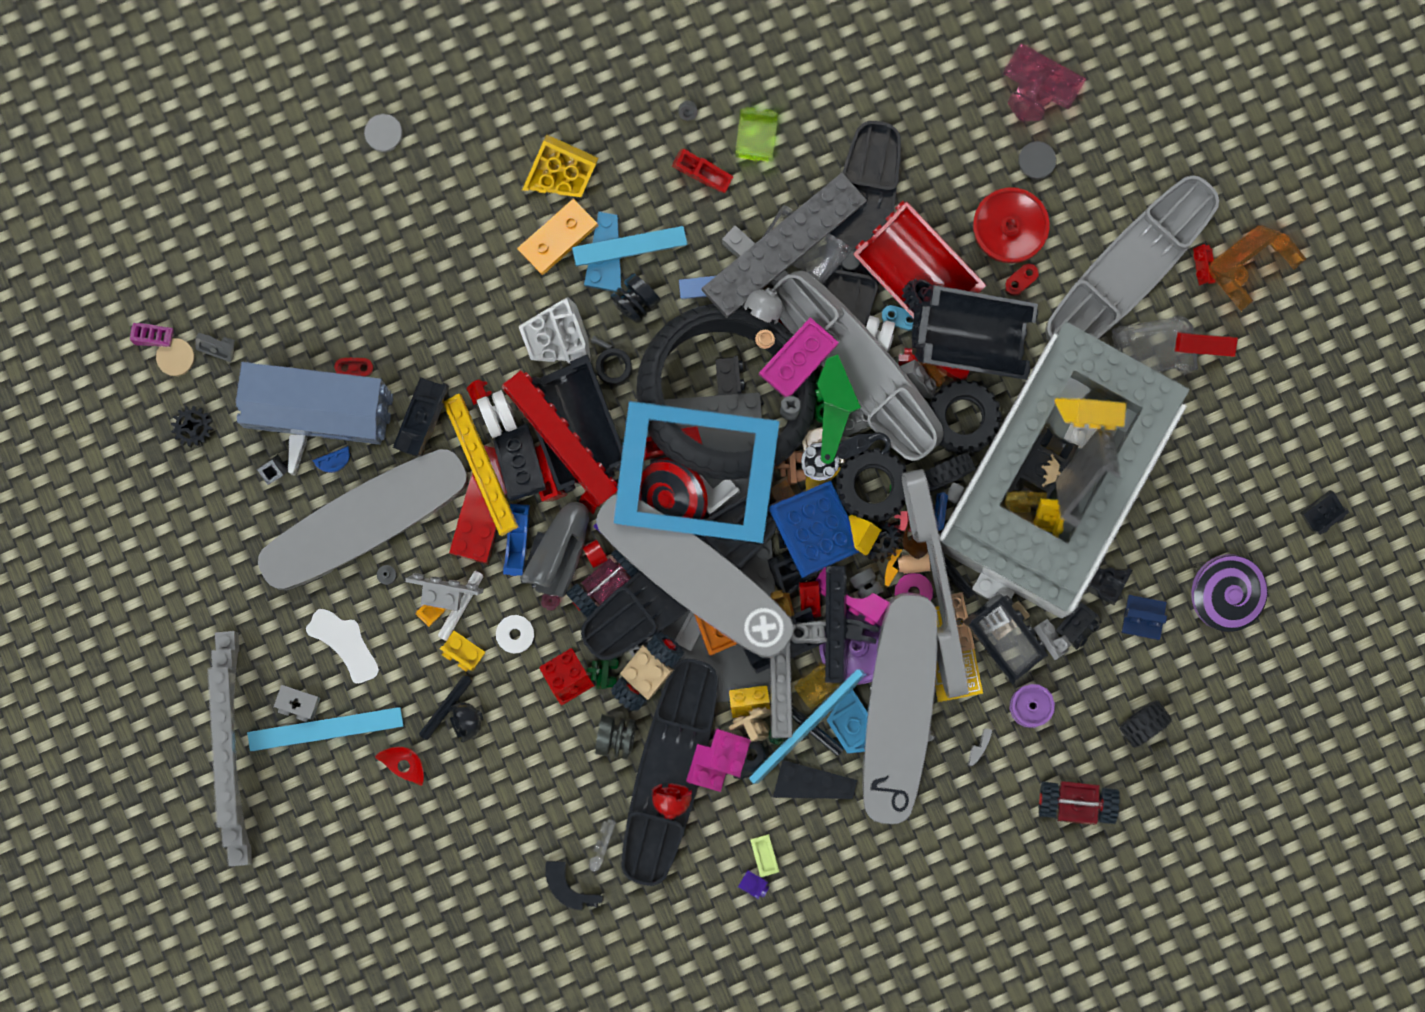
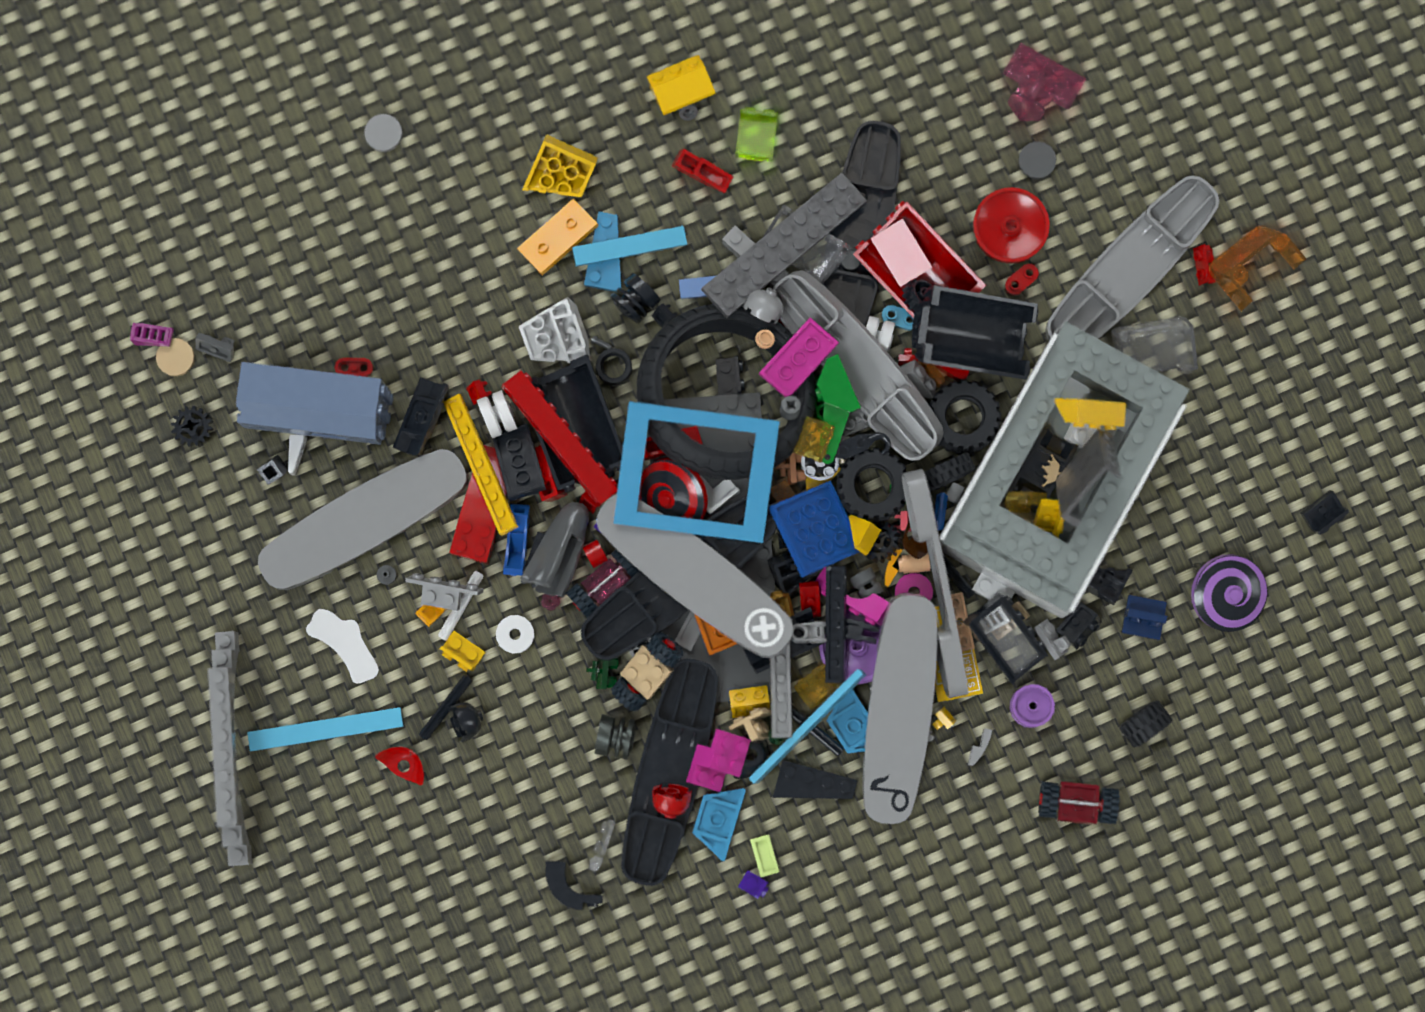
light grey brick [274,685,321,722] -> none
blue tile [312,446,350,473] -> none
red bracket [539,648,594,706] -> none
red tile [1174,332,1238,357] -> none
none -> yellow slope [647,54,716,115]
none -> black tile [651,303,677,328]
none -> dark azure wing [692,788,746,861]
none -> clear yellow bracket [794,416,834,463]
none -> tile [870,218,933,287]
none -> yellow tile [932,706,956,730]

